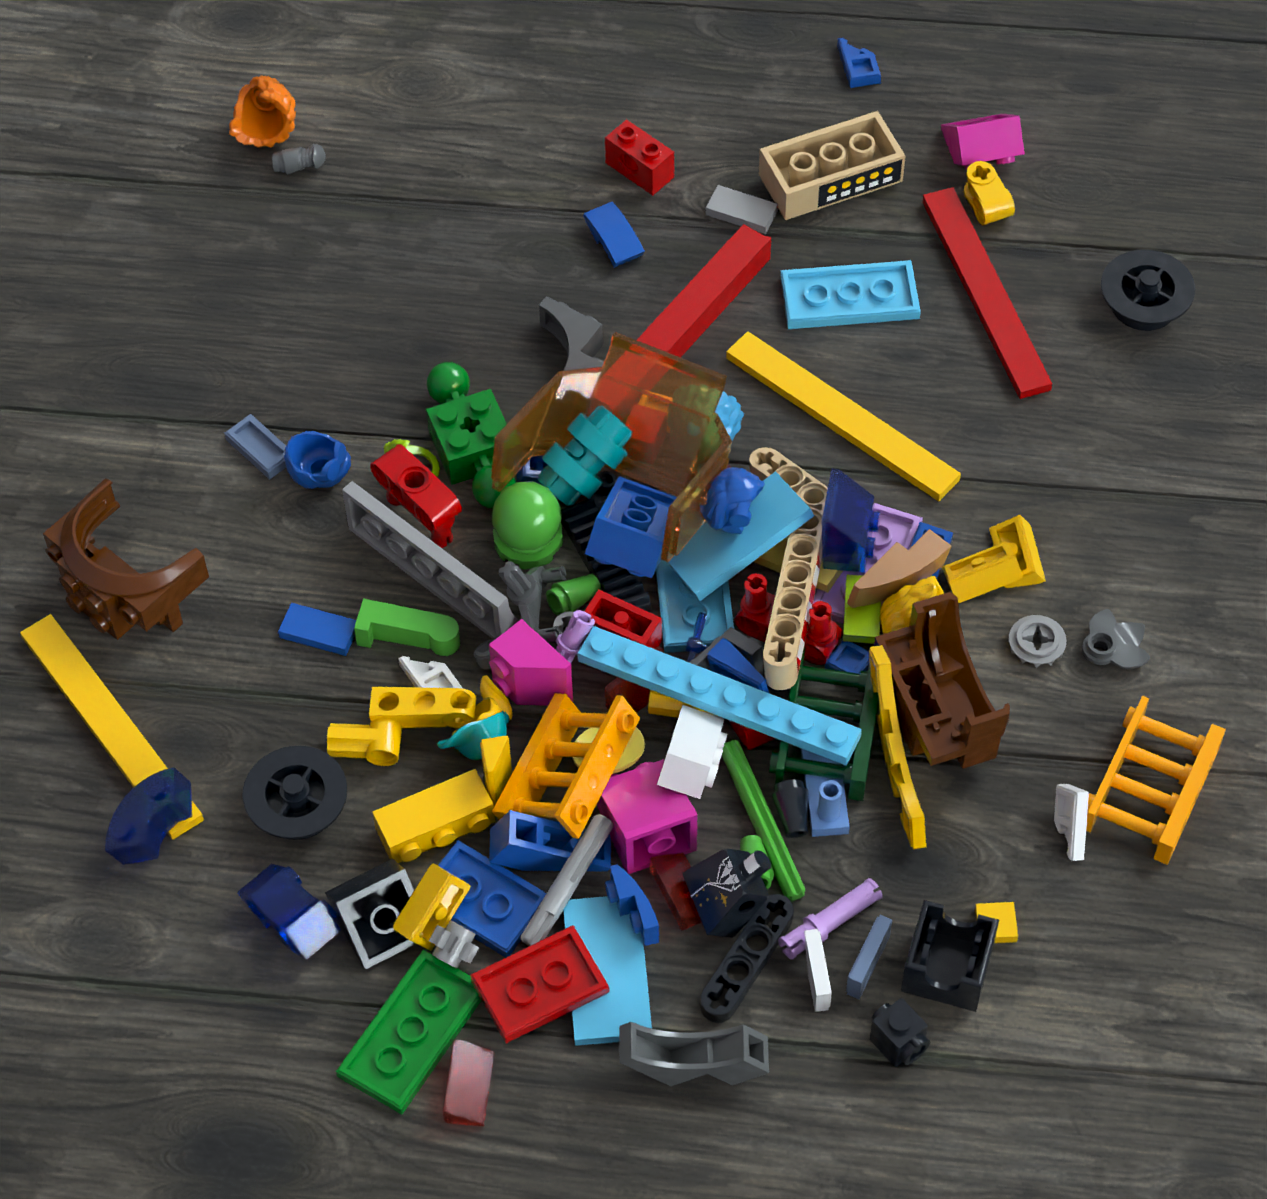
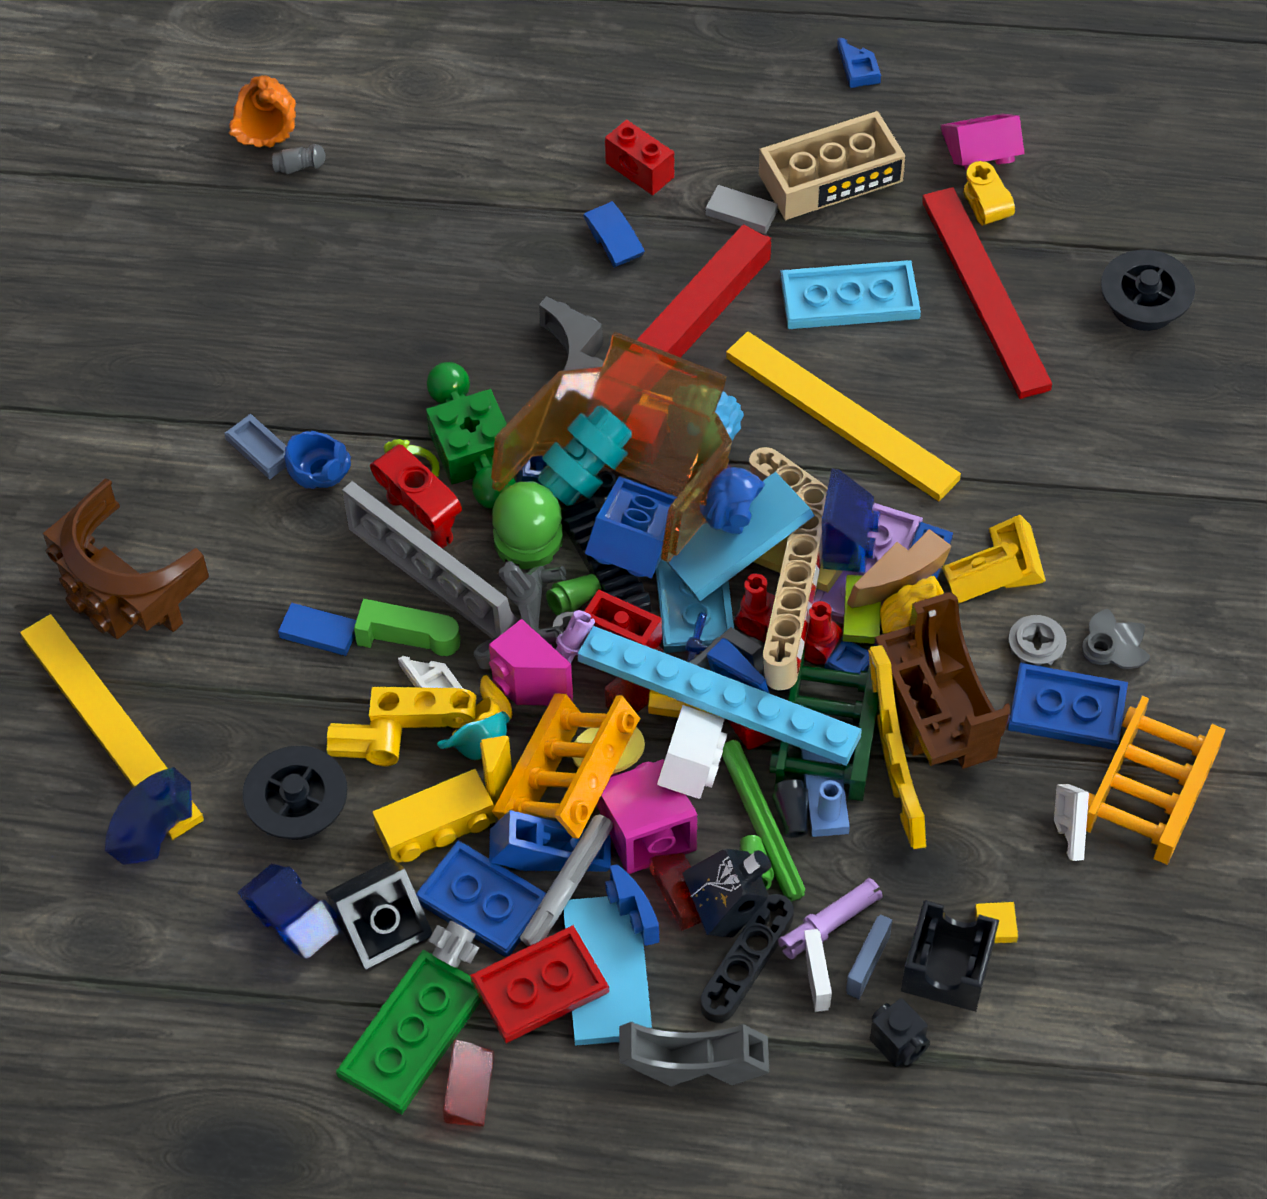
yellow slope [393,864,471,951] -> none
none -> blue tile [1008,663,1128,750]

